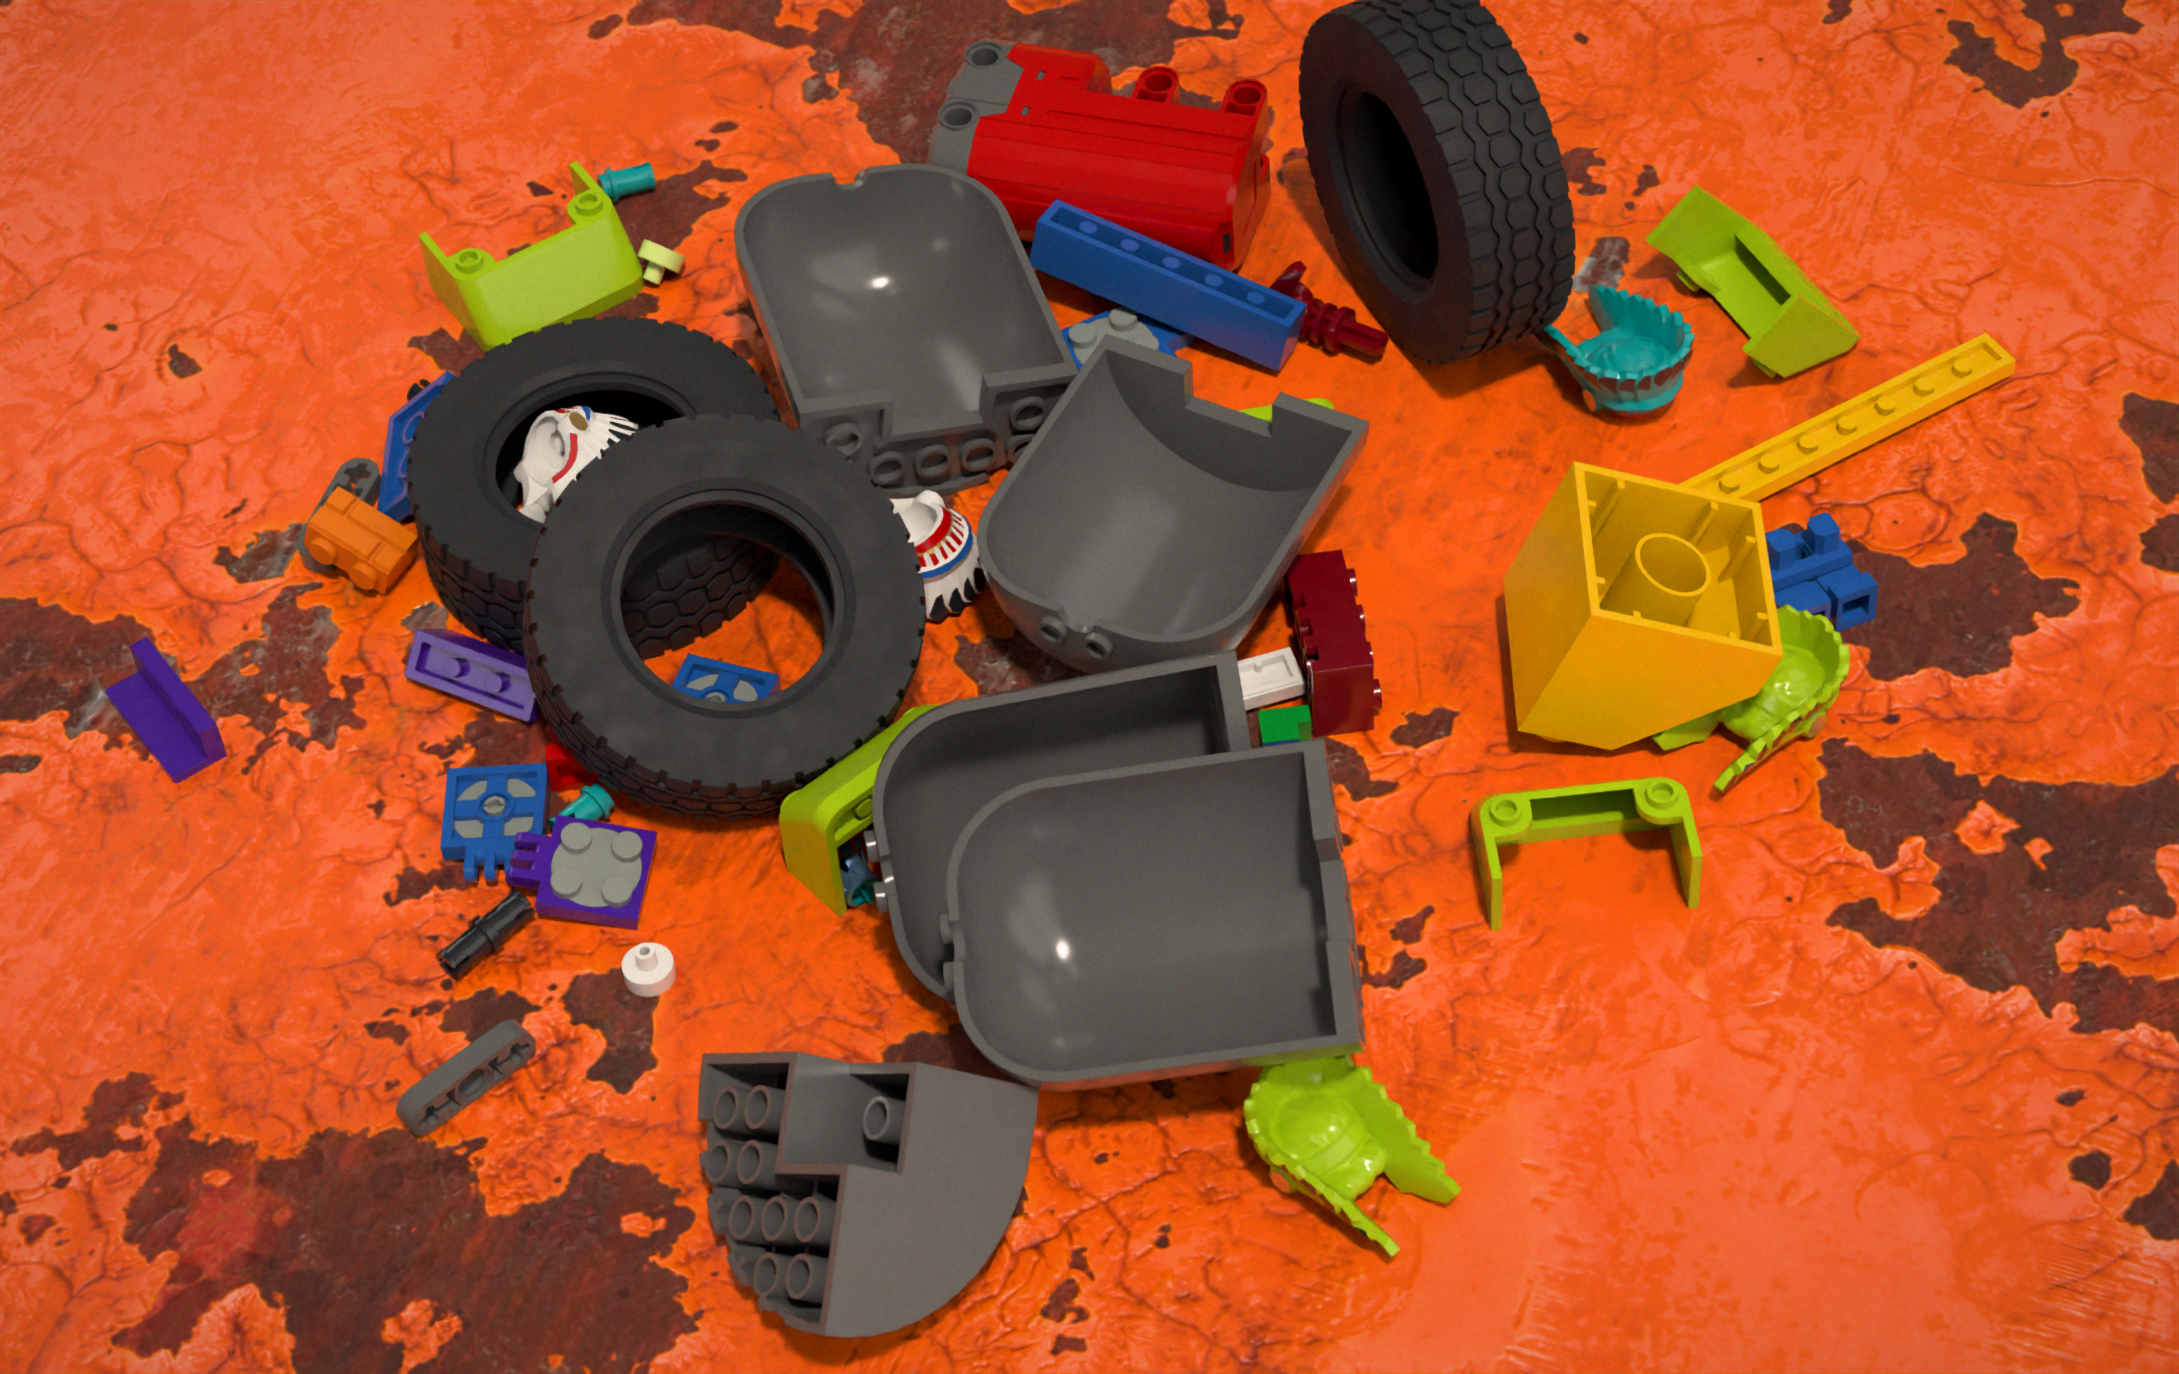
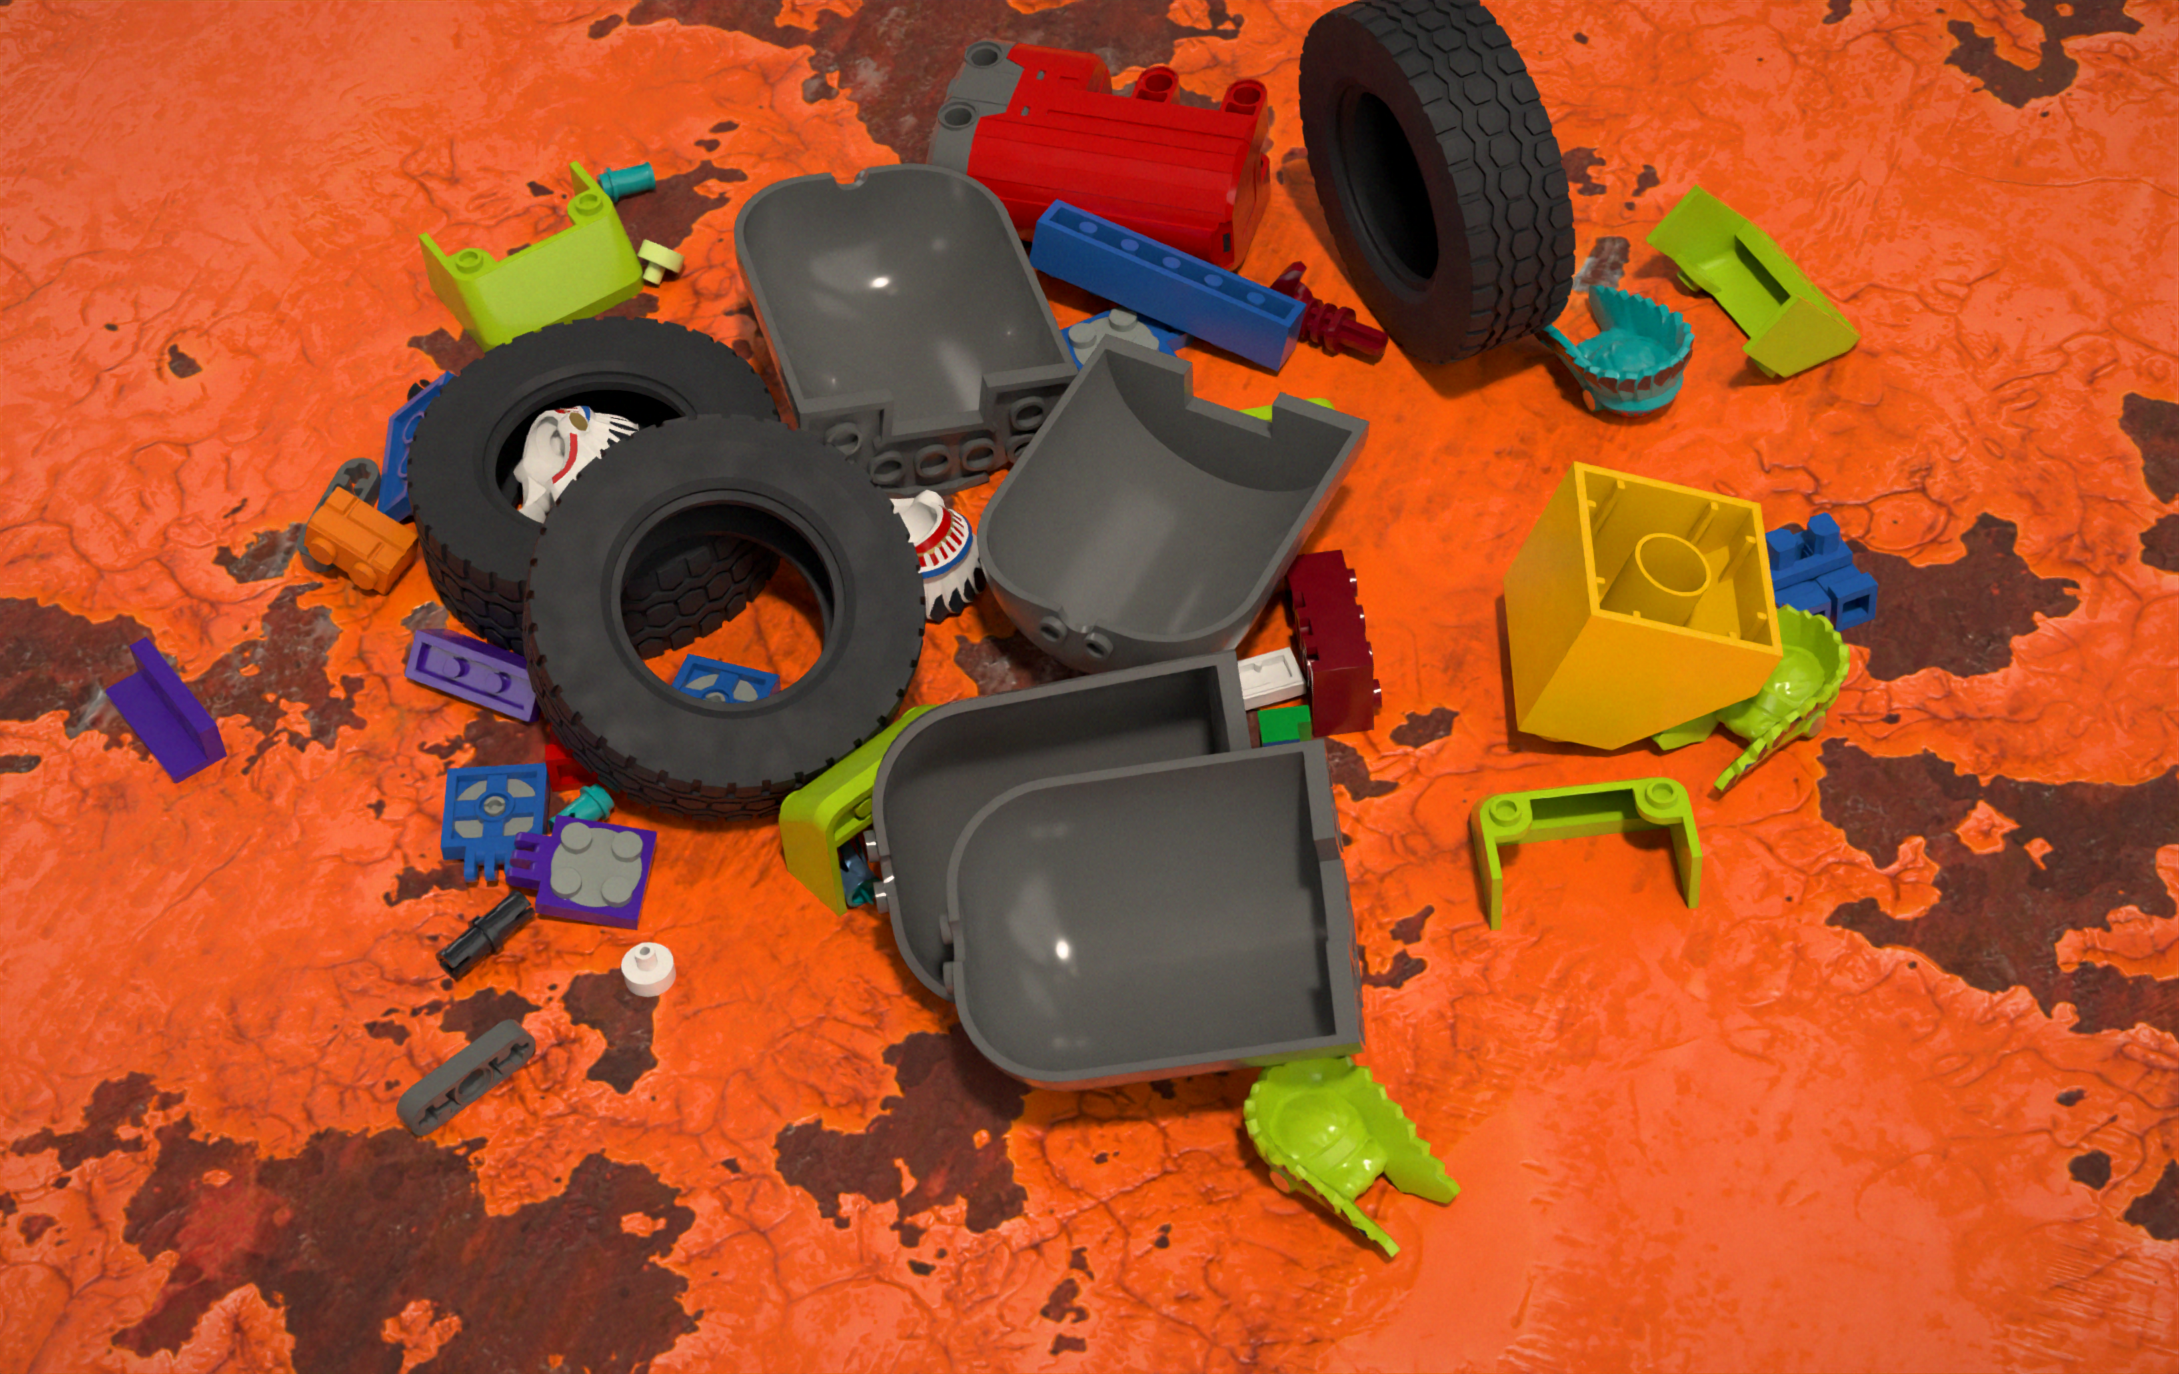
dark grey brick [698,1052,1039,1338] -> none
yellow plate [1678,332,2016,502] -> none

